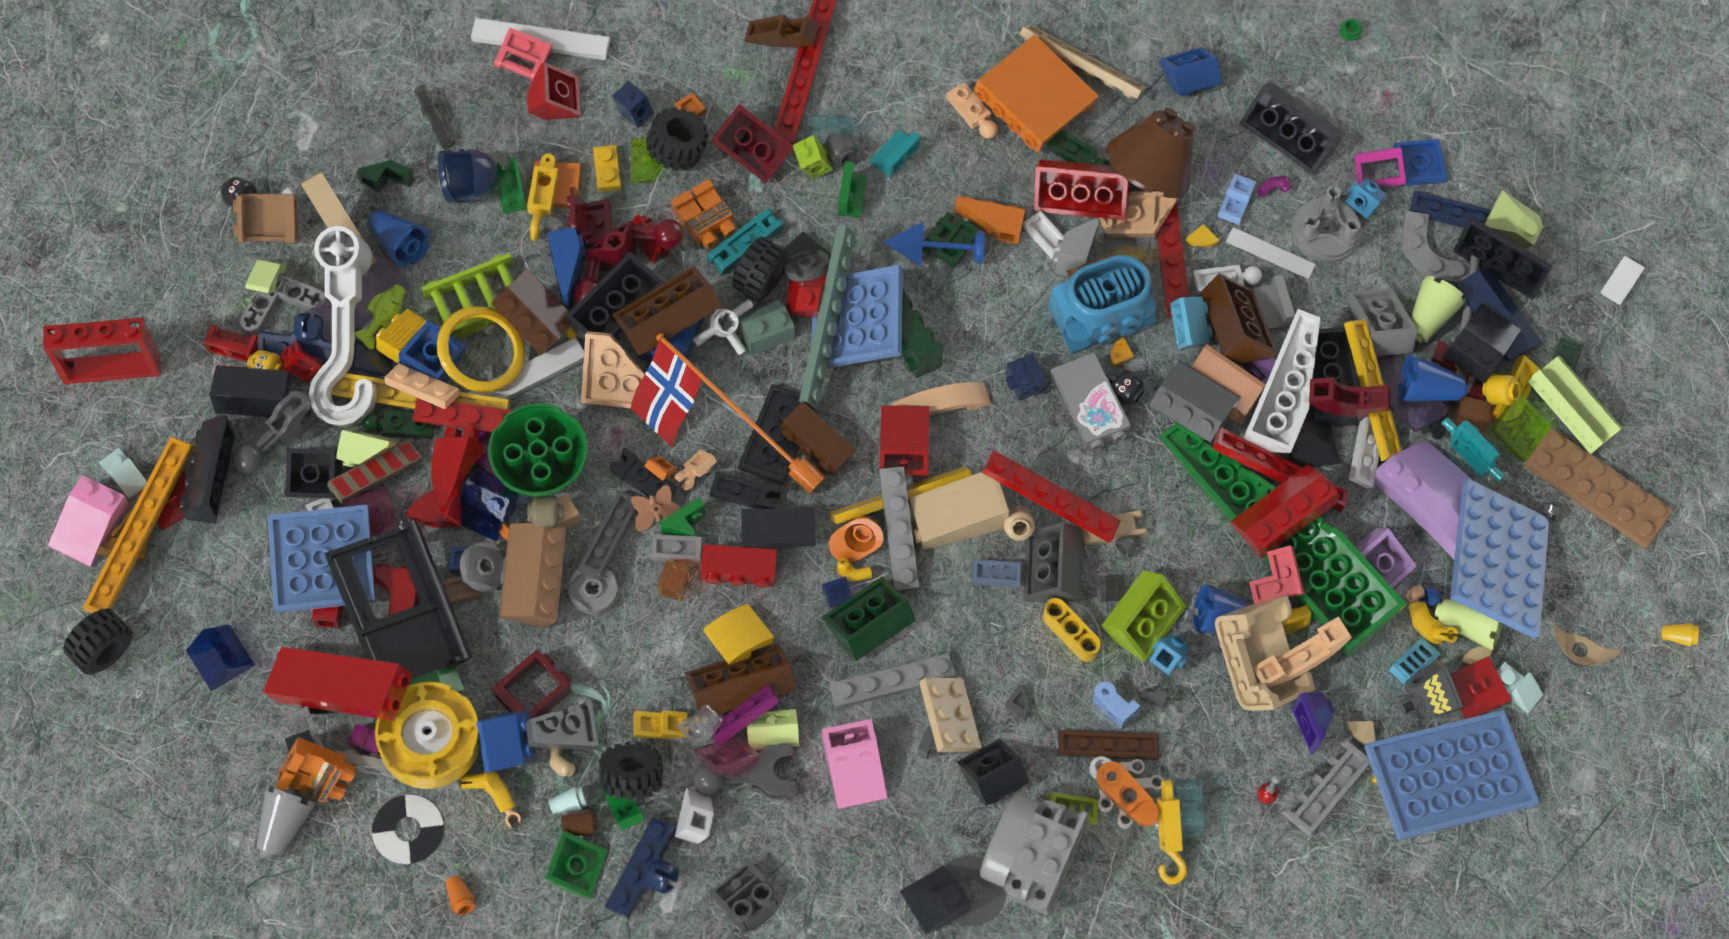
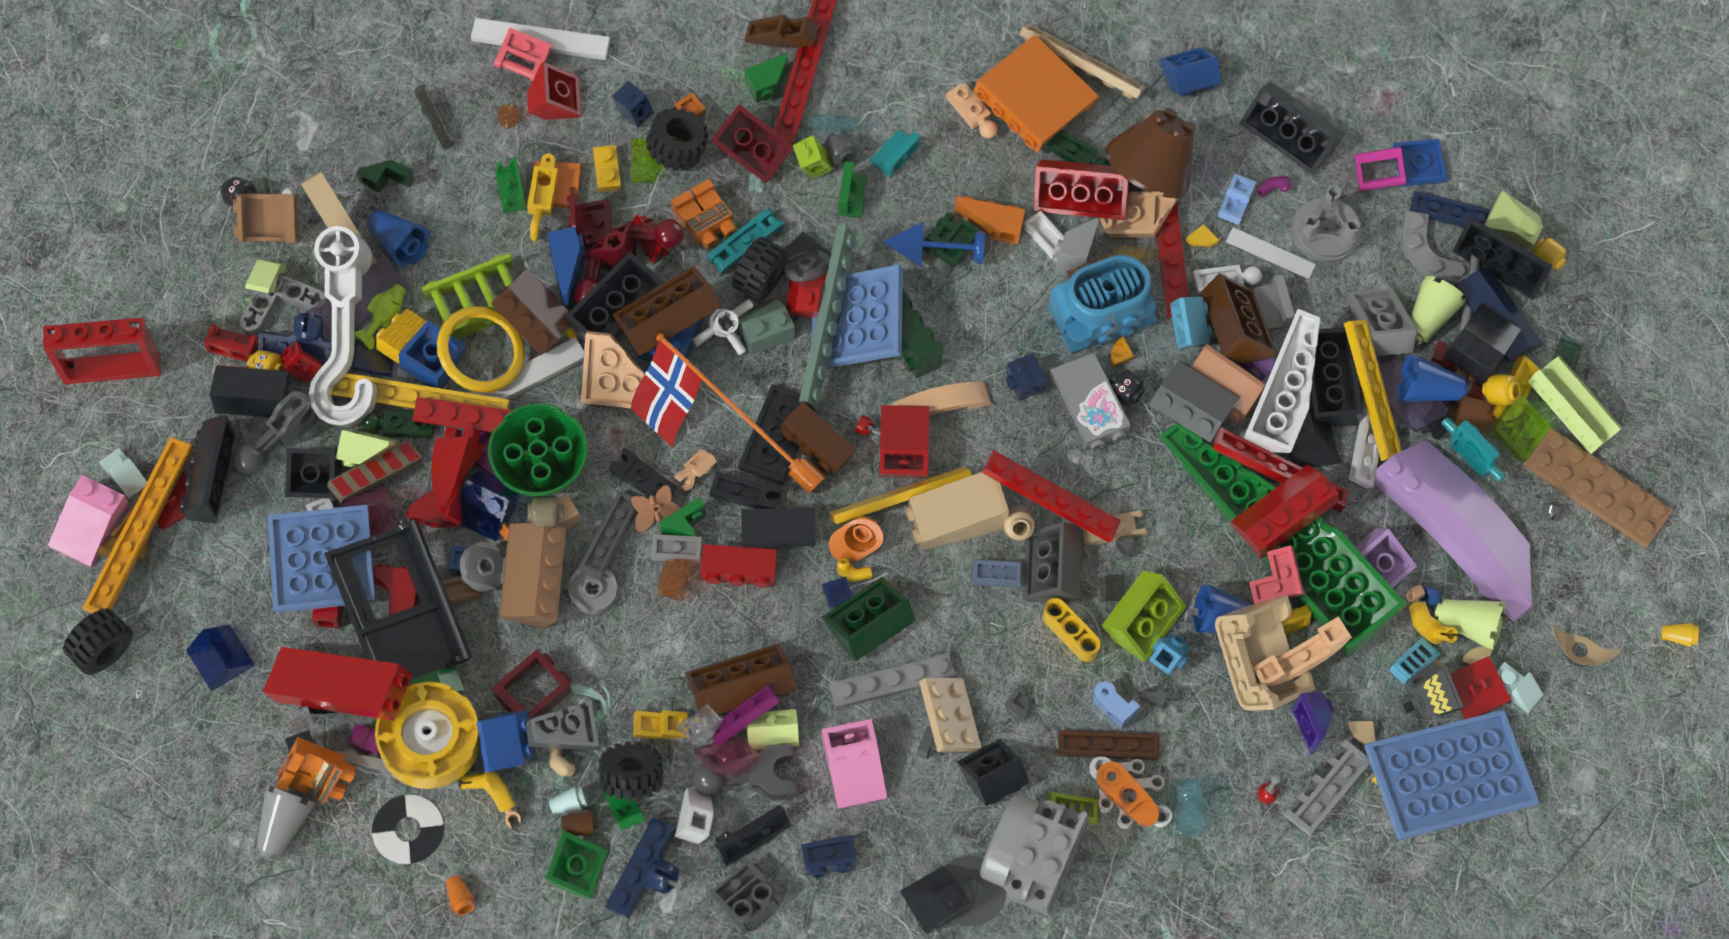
light nougat plate [385,364,459,409] -> none
dark blue piece [438,149,498,203] -> none
orange tile [644,456,677,481] -> none
yellow slope [703,603,774,665] -> none
light grey plate [879,466,919,591] -> none
yellow piece [1156,780,1187,885] -> none
dark red arch [1309,377,1391,417] -> none
green plate [1339,19,1362,41] -> none
dark azure brick [1345,178,1387,219] -> none
medium blue plate [1450,479,1549,638] -> none
white tile [1600,256,1645,305] -> none
none -> clear orange bush [497,104,519,128]
none -> black hinge [715,804,791,866]
none -> green slope [744,53,788,103]
none -> dark blue bracket [801,835,857,878]
none -> red hinge [854,415,880,436]
none -> yellow head [1531,238,1567,271]

